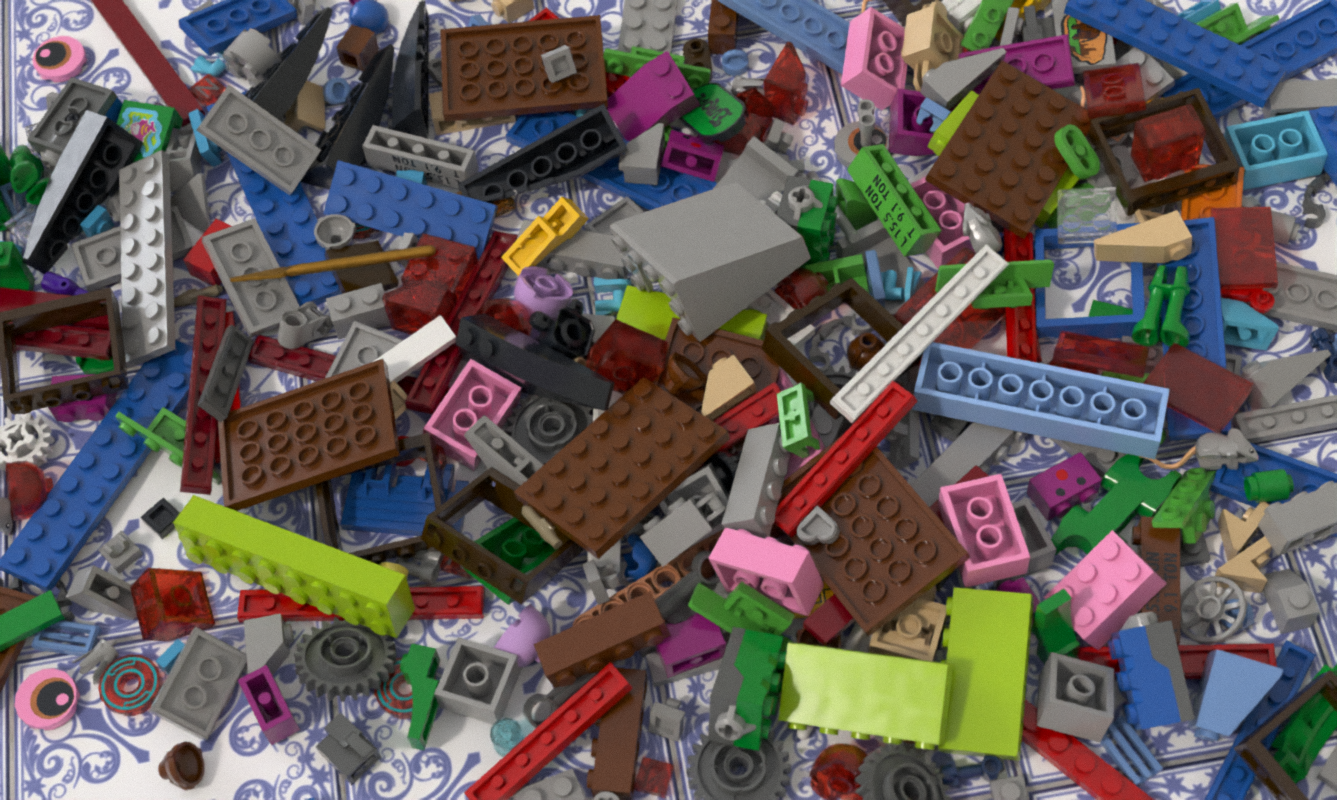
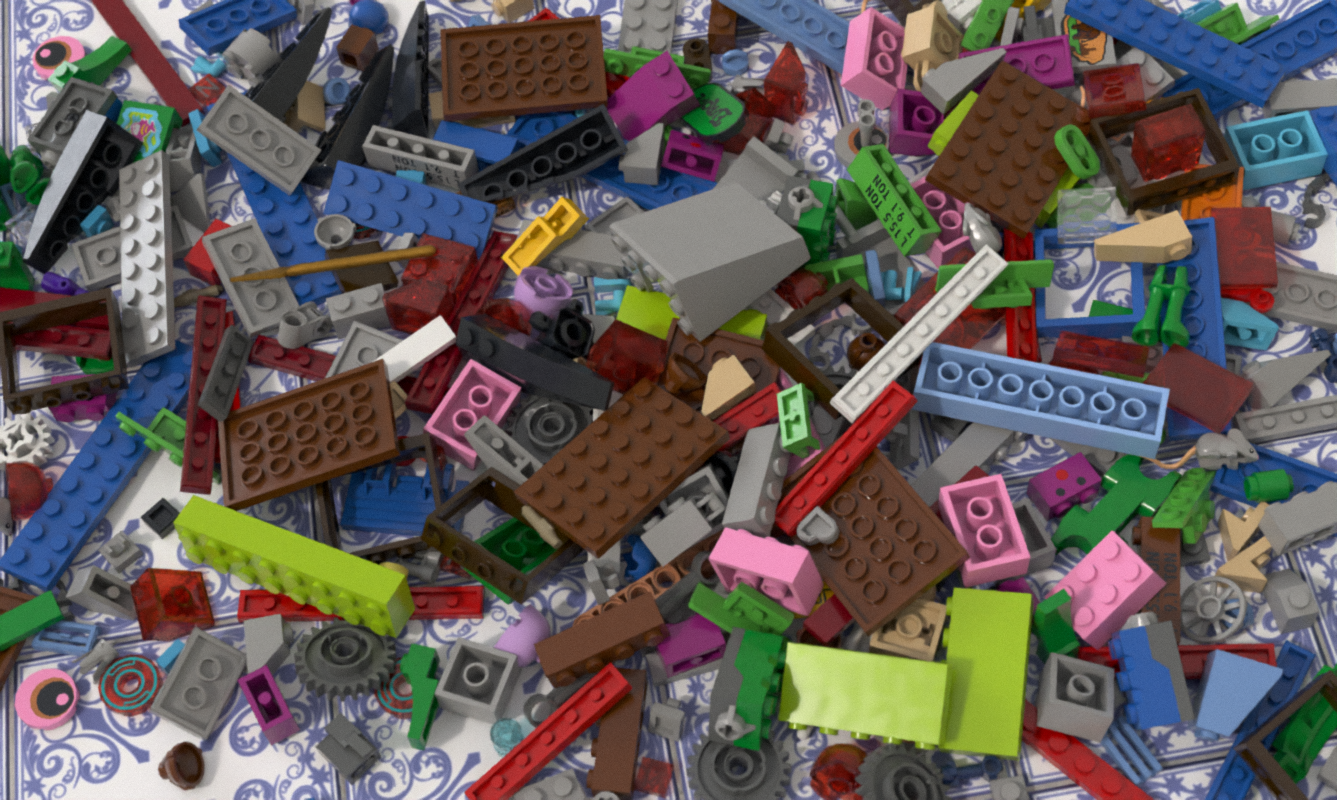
light grey tile [541,45,577,83] -> none
medium blue tile [917,97,950,133] -> none
none -> green slope [47,35,132,92]
none -> blue brick [432,120,520,172]

